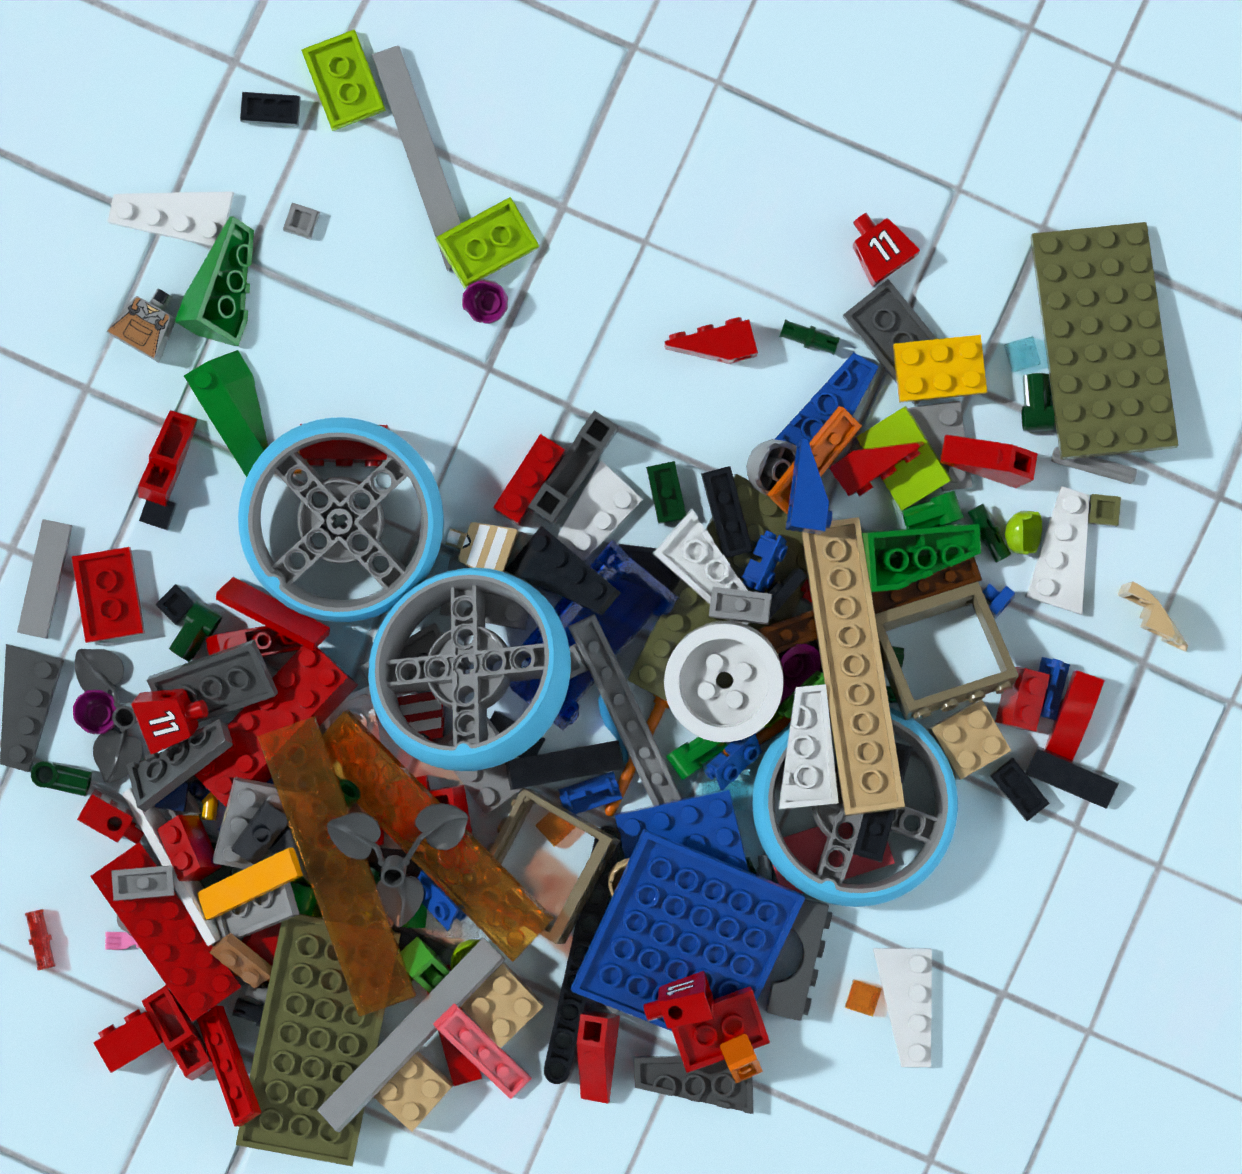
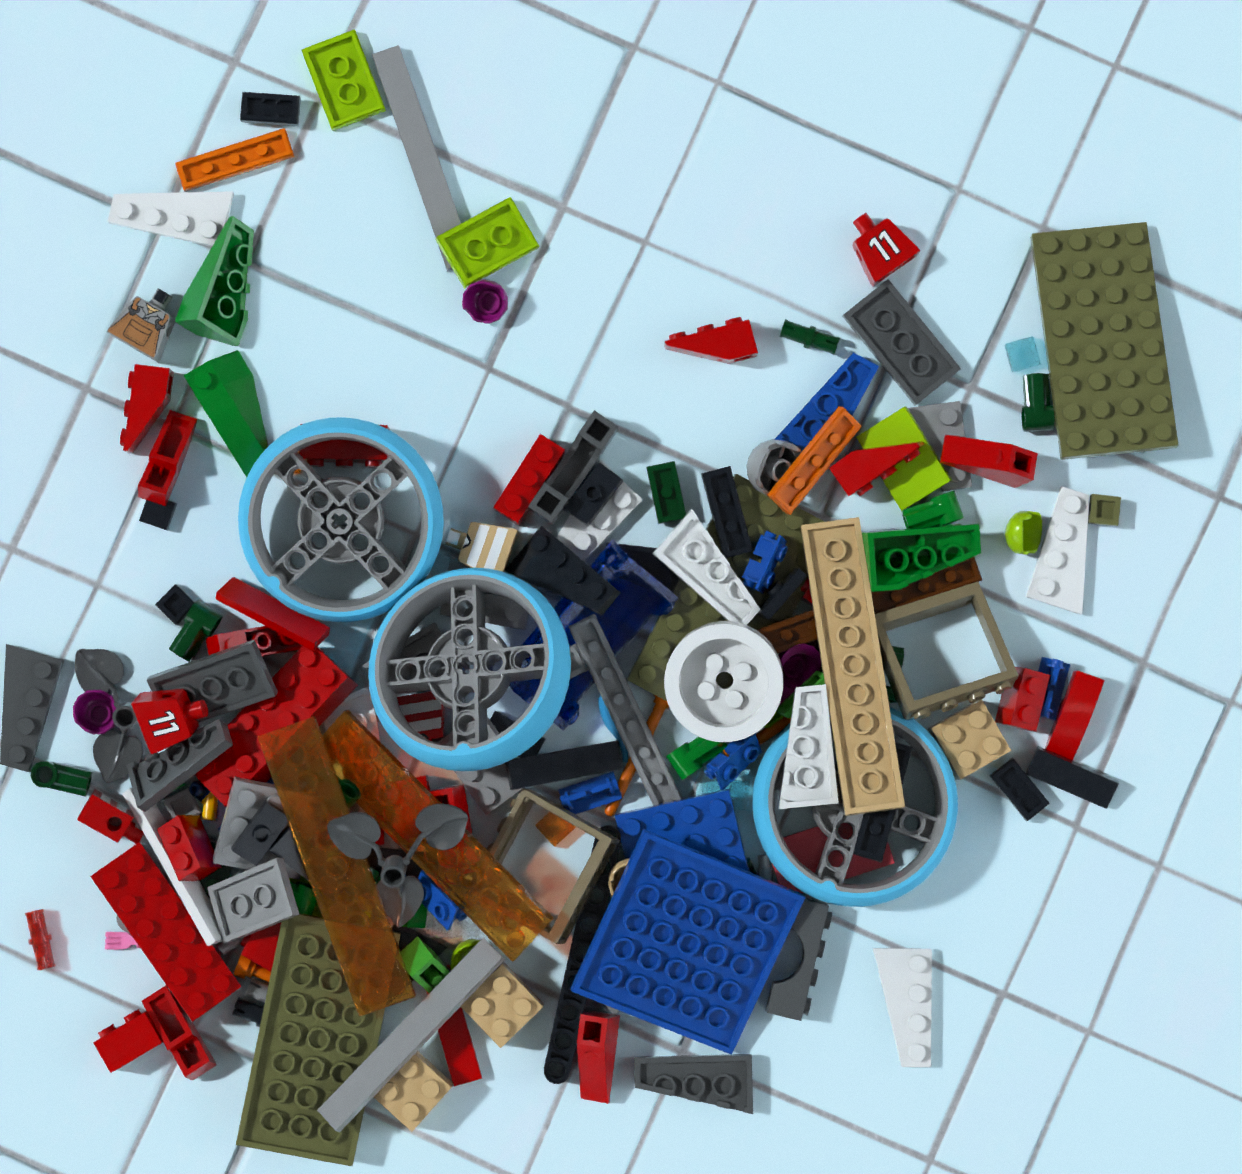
light grey tile [17,519,73,639] -> none
red plate [72,547,145,643] -> none
light grey plate [112,865,174,901] -> none
dark blue tile [155,782,190,812] -> none
light orange tile [197,848,303,920] -> none
red tile [197,1006,262,1127] -> none
medium nougat plate [210,933,272,989] -> none
light grey tile [283,202,320,240] -> none
coral tile [433,1003,532,1099] -> none
red torso [643,971,713,1029] -> none
red plate [671,986,770,1073] -> none
light grey plate [709,587,772,625] -> none
orange slope [720,1034,763,1083] -> none
blue slope [785,439,832,535] -> none
clear orange tile [844,979,882,1017] -> none
yellow plate [893,335,987,403] -> none
dark green pin [967,504,1011,563] -> none
blue tile [982,584,1015,619] -> none
light grey axle [1051,447,1137,484] -> none
tan slope [1118,581,1188,652] -> none
none -> red slope [120,364,174,454]
none -> orange tile [175,128,295,192]
none -> black plate [564,462,623,527]

